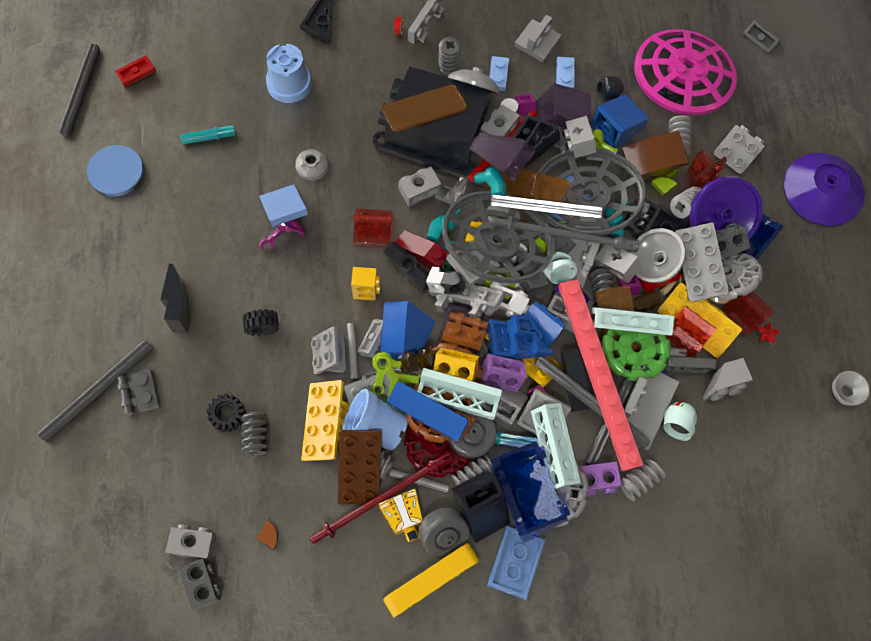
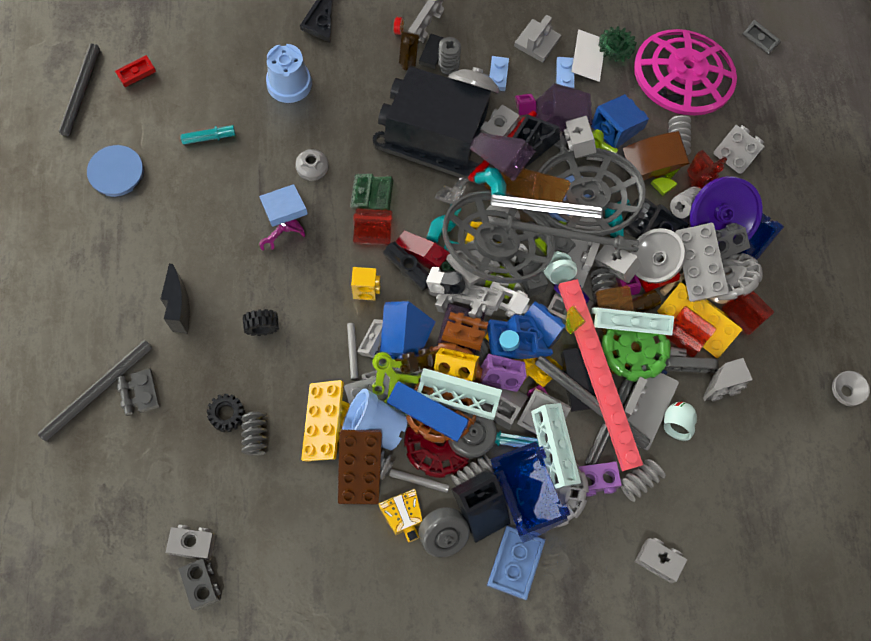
dark orange tile [256,520,277,550] -> none
dark red bar [310,449,454,544] -> none
light grey bracket [311,326,346,374] -> none
clear orange piece [382,84,467,132] -> none
yellow beam [382,543,480,618] -> none
light grey brick [399,167,441,207] -> none
white tile [501,98,518,113] -> none
black head [596,76,624,99] -> none
red plant [757,322,779,344] -> none
dark purple dish [783,153,865,226] -> none
none -> clear green slope [350,174,394,212]
none -> dark brown hinge [399,32,419,70]
none -> black tile [419,34,444,69]
none -> medium azure tile [499,330,520,351]
none -> clear neon green tile [565,306,586,334]
none -> white sticker [571,29,606,82]
none -> clear green gear [598,26,637,62]
none -> light grey brick [635,538,687,584]

